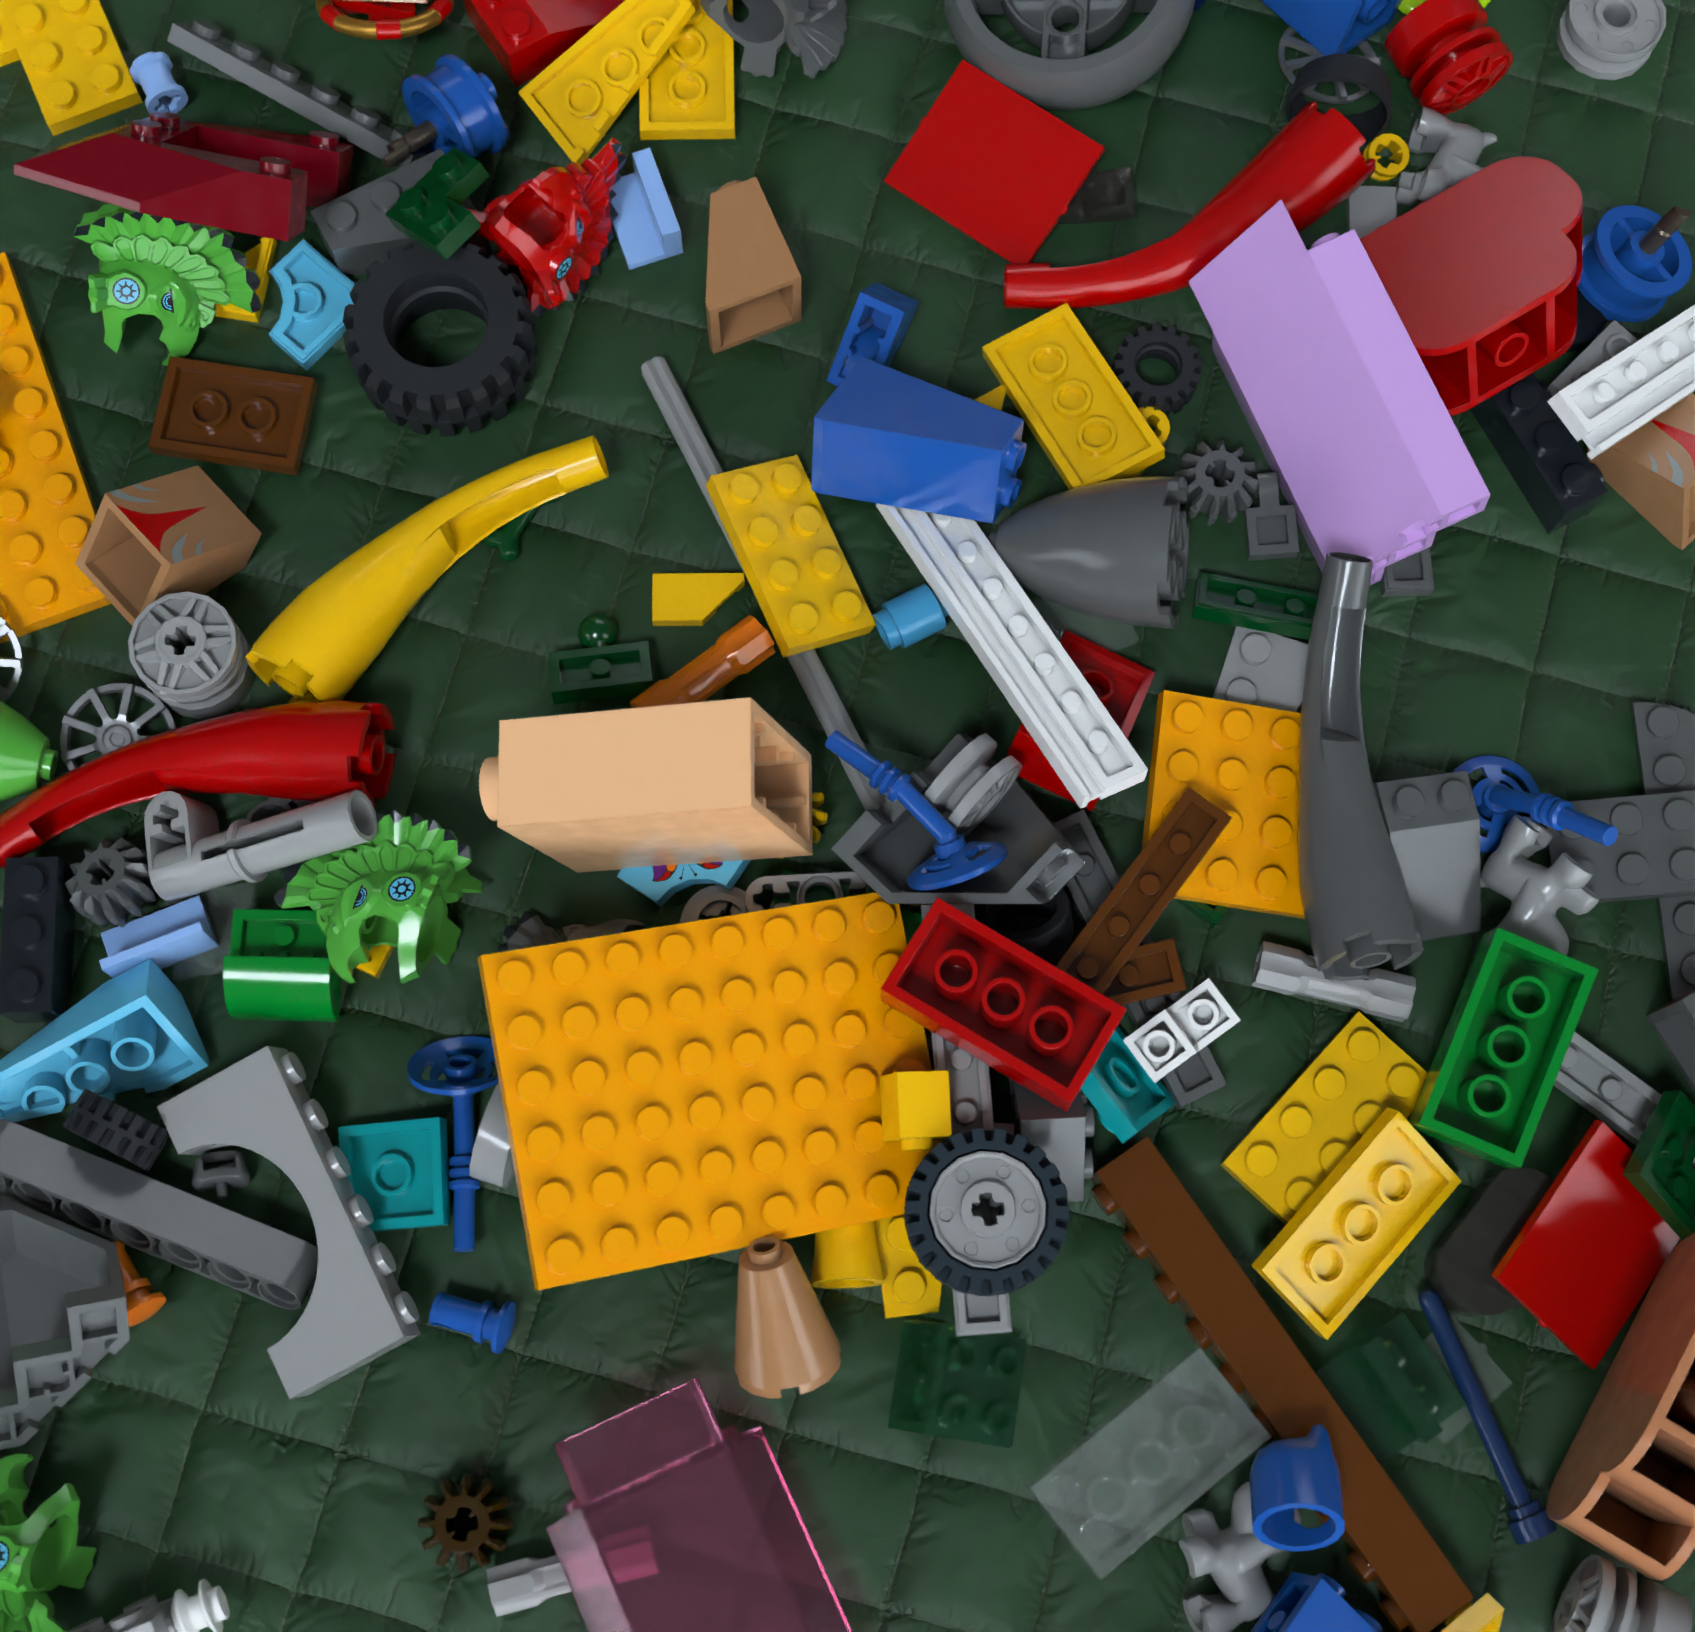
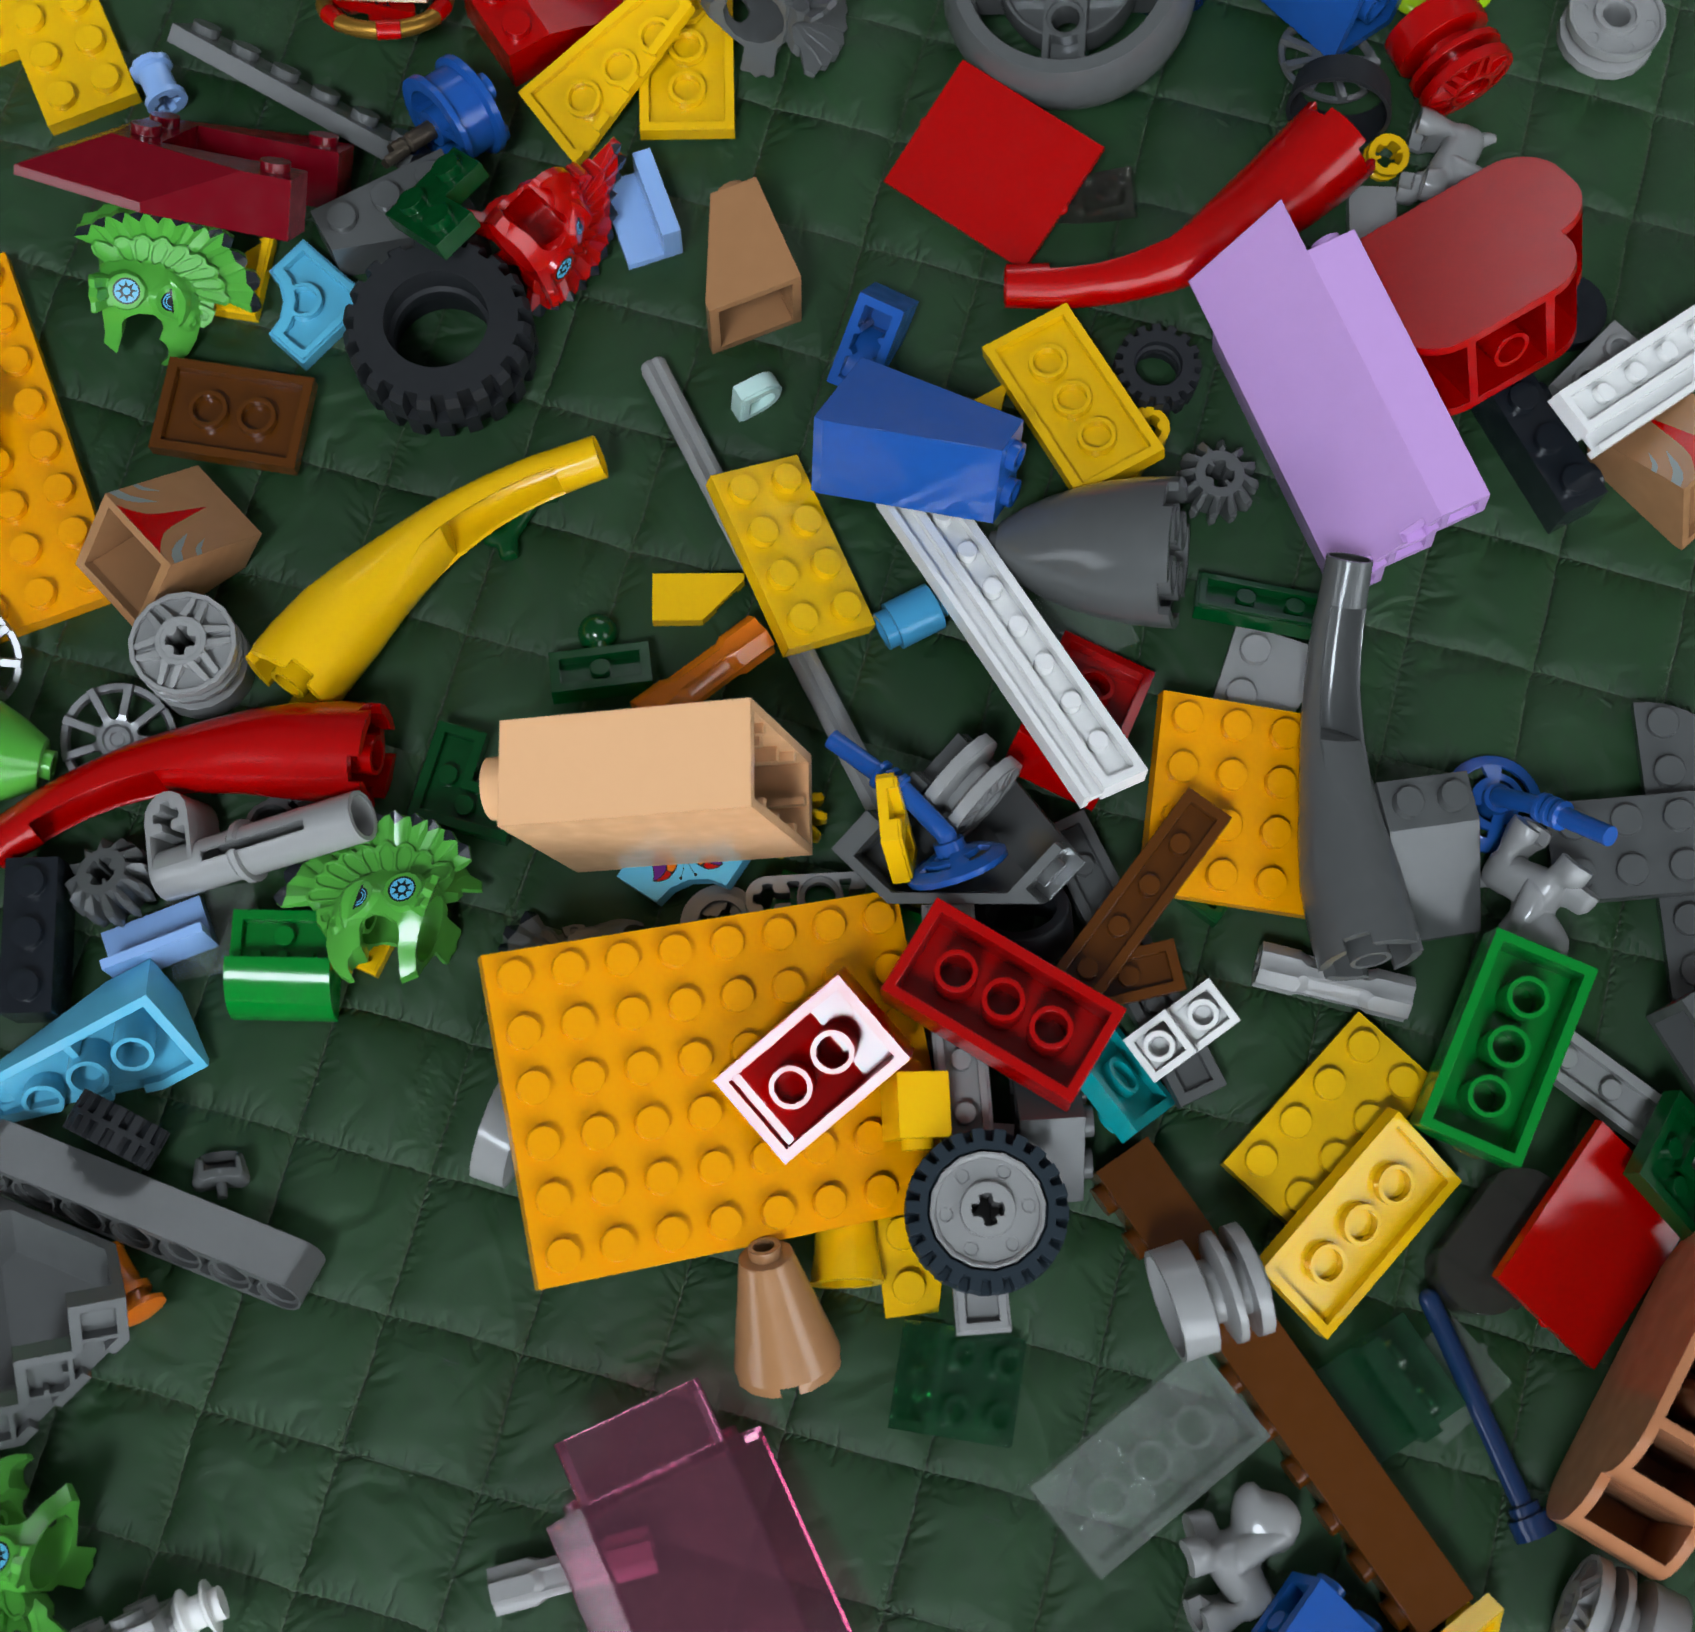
light grey arch [157,1046,421,1399] -> none
teal plate [338,1117,450,1232] -> none
blue dish [407,1036,499,1252] -> none
dark brown gear [418,1474,514,1572] -> none
blue pin [429,1291,517,1354] -> none
dark grey plate [1243,472,1300,561] -> none
blue piece [1249,1424,1345,1551] -> none
dark grey tile [1380,547,1435,597] -> none
blue wheel [1578,205,1693,323] -> none
none -> dark green plate [407,720,511,846]
none -> slope [713,966,915,1165]
none -> light aqua tile [731,372,782,422]
none -> yellow tile [875,772,917,884]
none -> light grey wheel [1144,1221,1277,1363]

